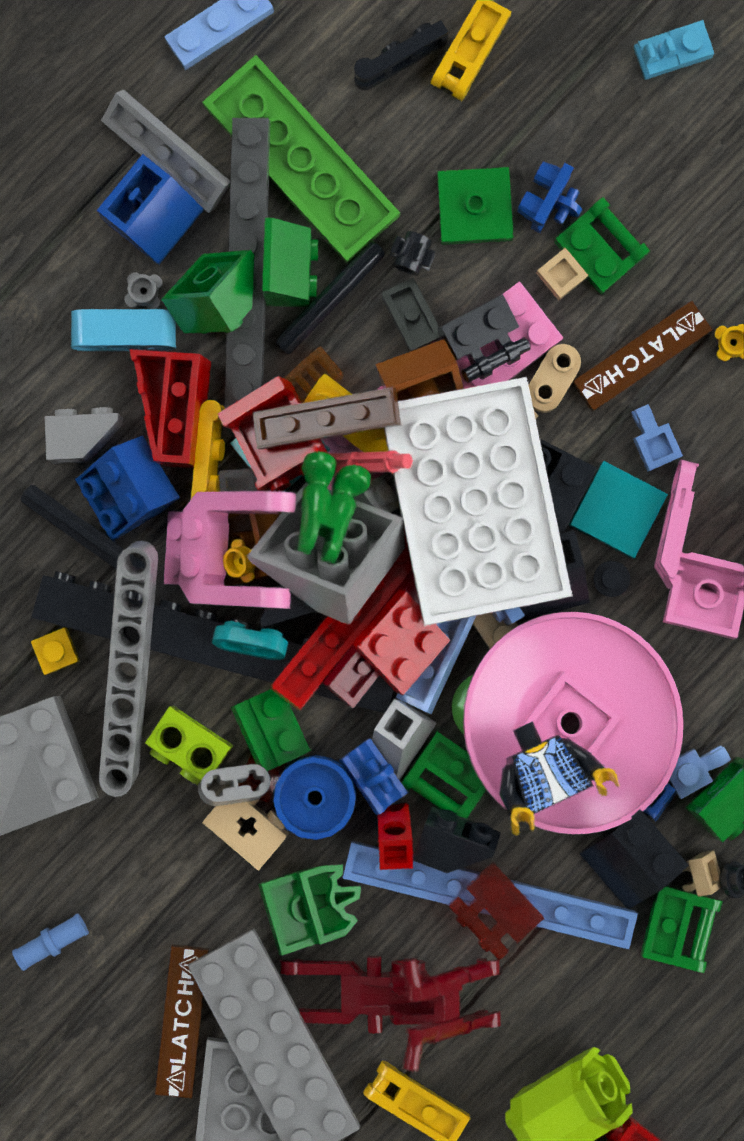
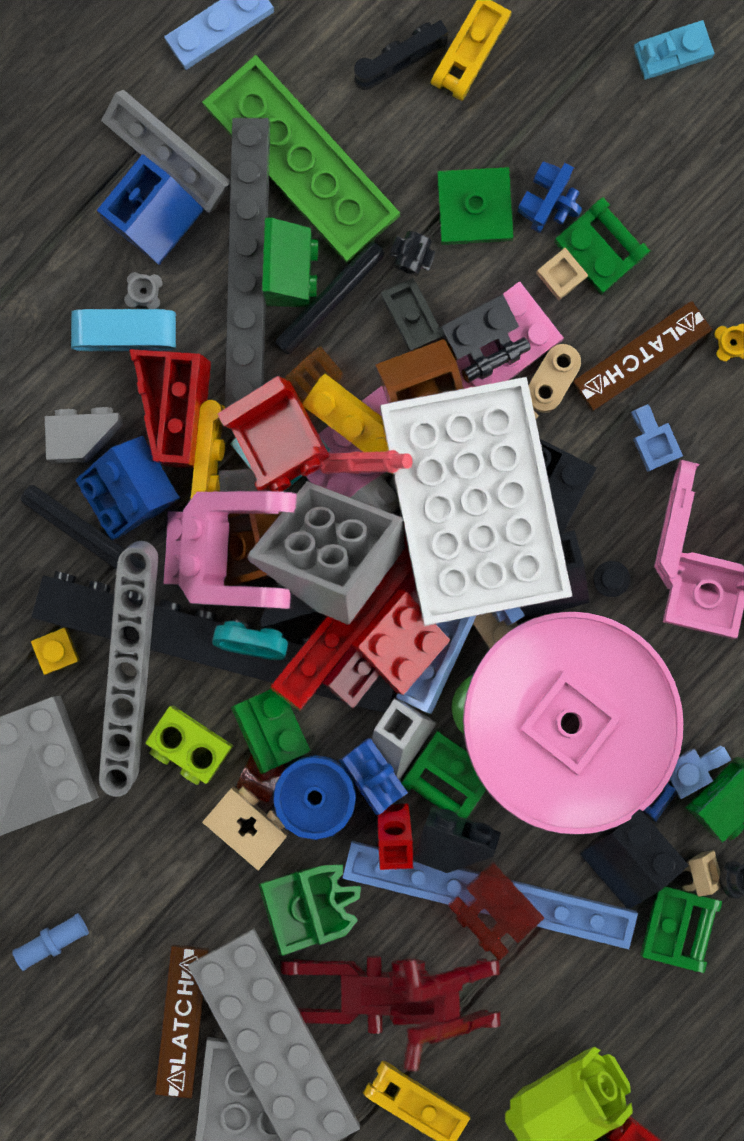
green slope [161,250,254,334] -> none
light grey beam [198,764,270,806] -> none
yellow plate [223,539,256,583] -> none
tile [252,387,401,450] -> none
green piece [298,451,371,564] -> none
torso [499,721,619,835] -> none
teal tile [569,461,668,559] -> none

